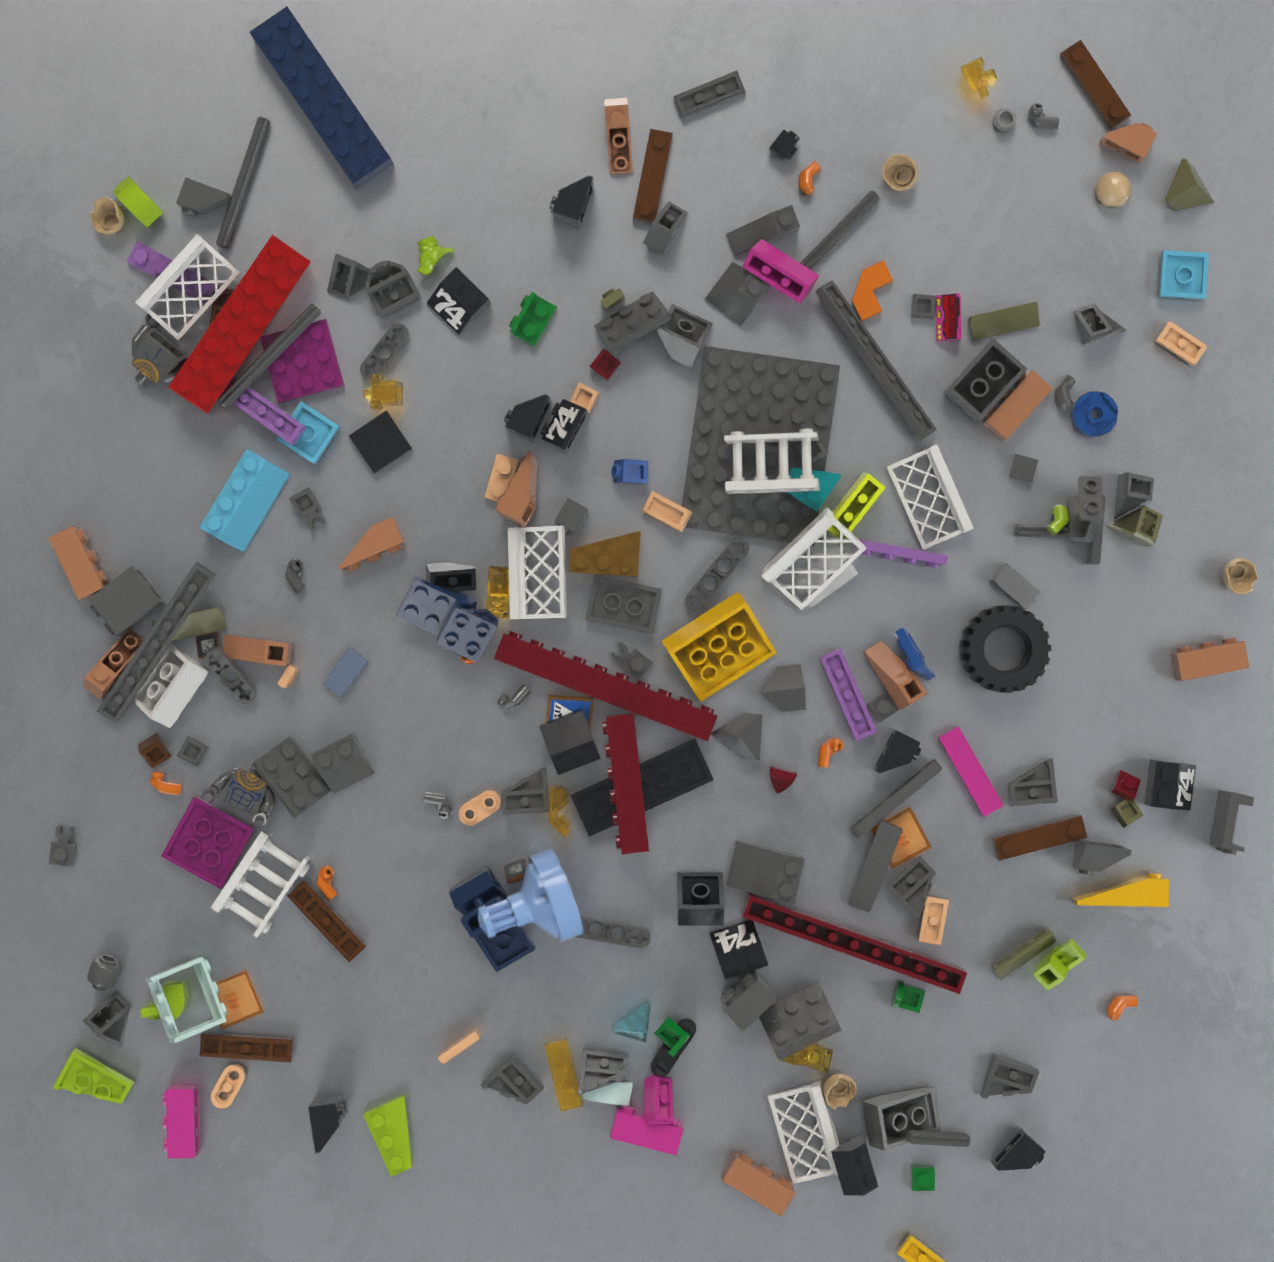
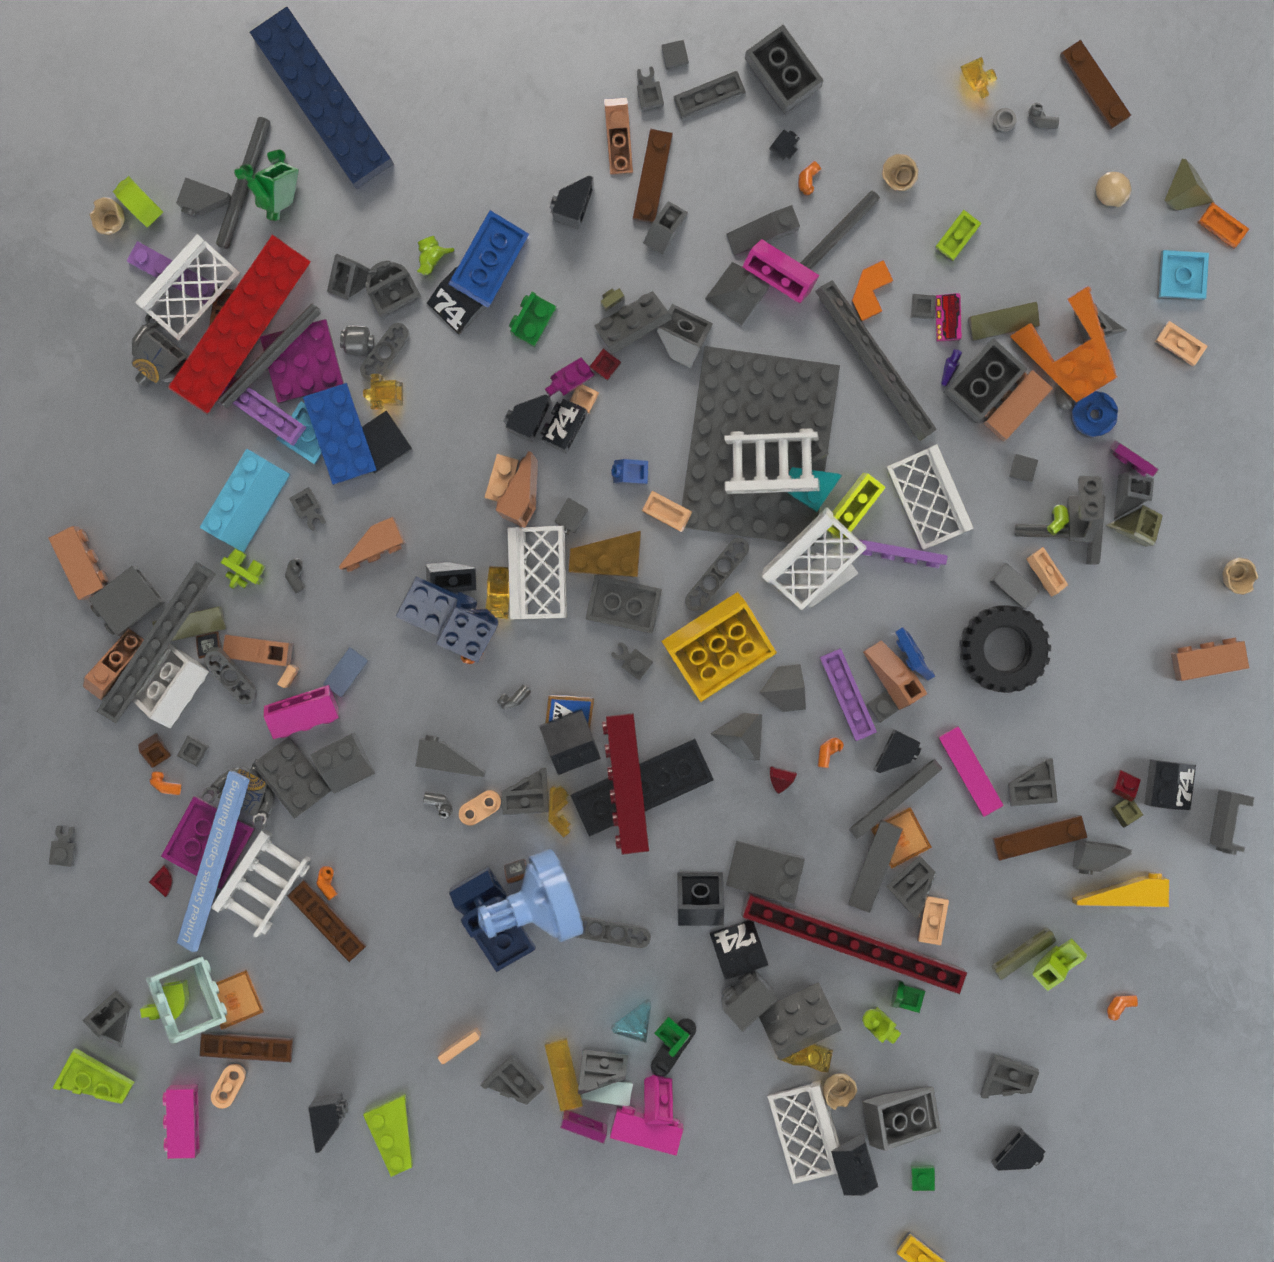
dark grey head [87,955,121,991] -> none
dark red brick [494,631,718,741] -> none
nougat brick [721,1152,795,1216] -> none
dark grey axle [907,1130,971,1147] -> none
nougat slope [1099,123,1158,163] -> none
none -> dark red tile [149,864,173,897]
none -> light blue tile [177,771,250,952]
none -> lime hips [221,548,265,589]
none -> green torso [234,149,299,221]
none -> dark pink brick [264,685,339,739]
none -> blue plate [303,383,377,485]
none -> dark grey head [340,325,374,356]
none -> dark grey slope [415,735,486,777]
none -> blue plate [448,210,529,308]
none -> magenta plate [544,357,595,396]
none -> magenta tile [560,1109,607,1144]
none -> dark grey plate [637,66,664,110]
none -> dark grey tile [661,40,689,69]
none -> dark grey brick [744,24,824,114]
none -> lime hips [862,1007,901,1044]
none -> lime plate [935,210,982,261]
none -> dark purple bar [941,349,962,386]
none -> orange wing [1010,286,1118,402]
none -> light nougat plate [1027,547,1068,597]
none -> magenta plate [1110,440,1159,477]
none -> orange tile [1198,202,1249,249]

